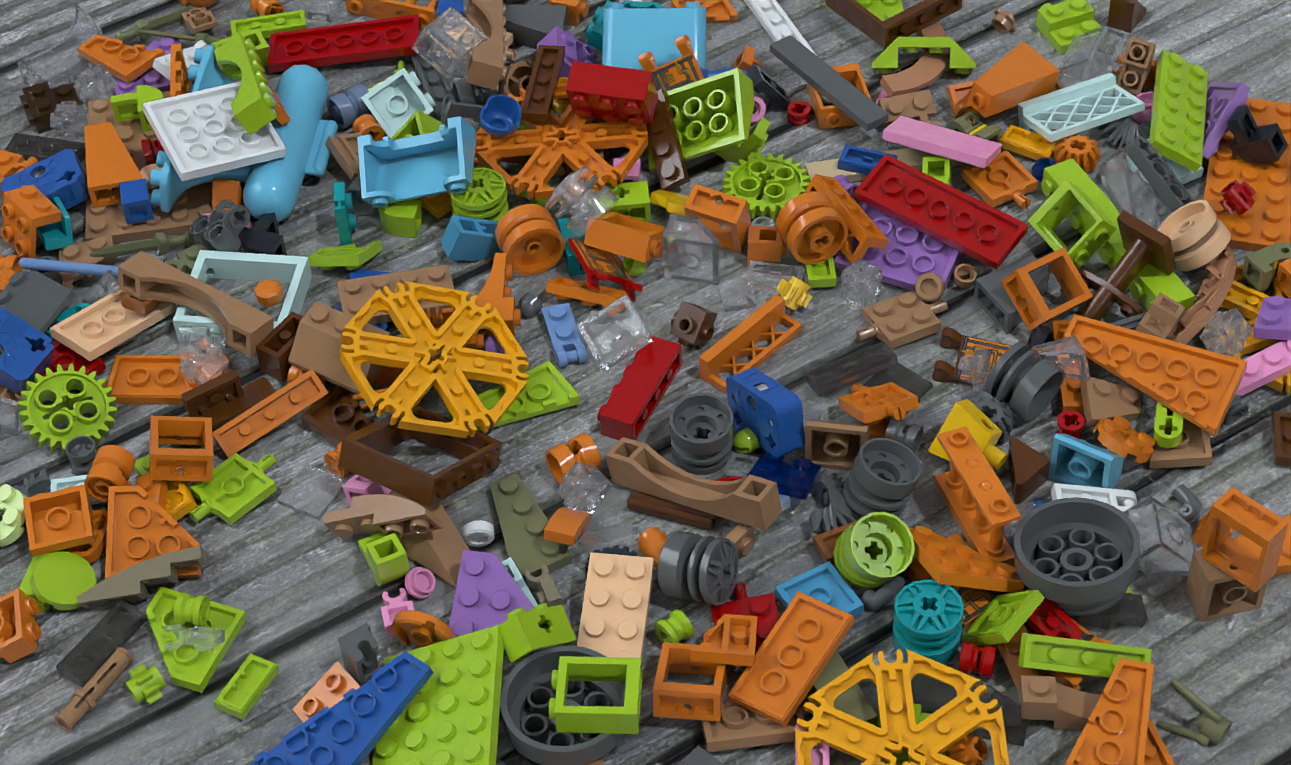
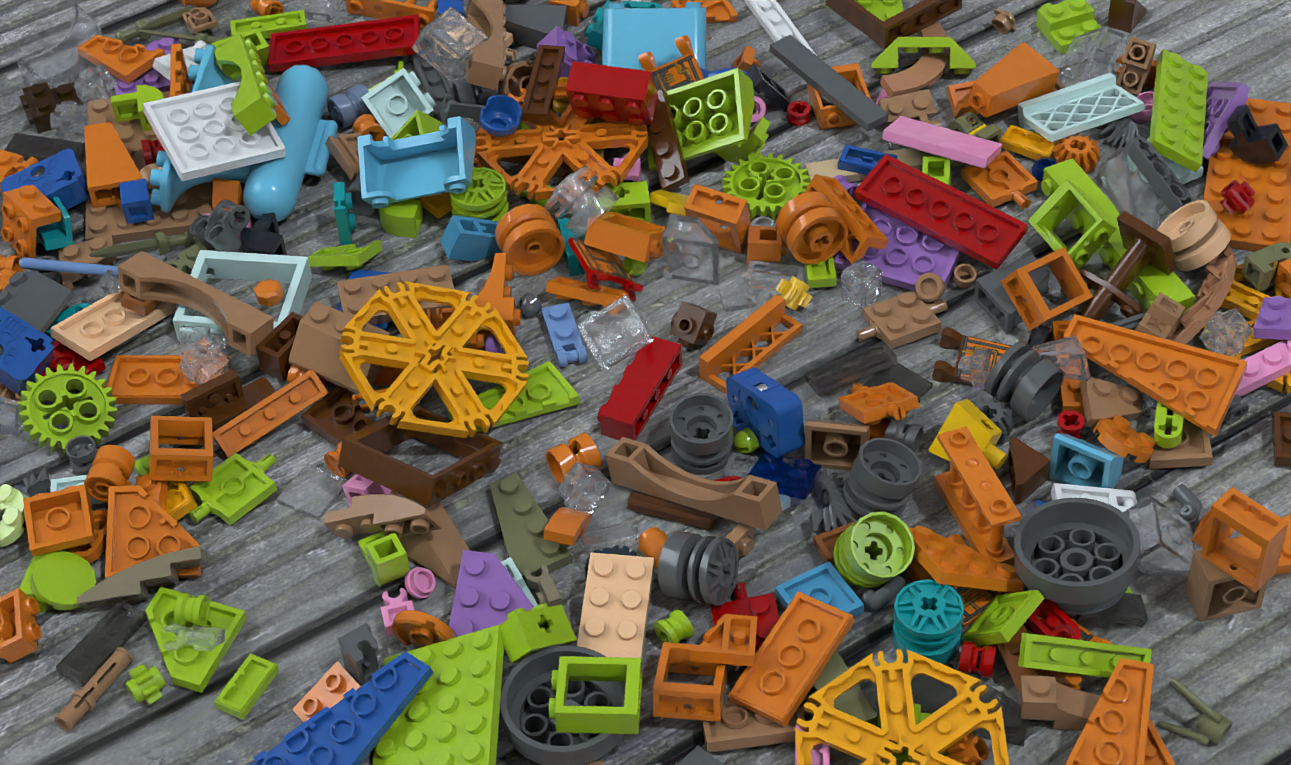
white tile [463,520,494,547] -> none

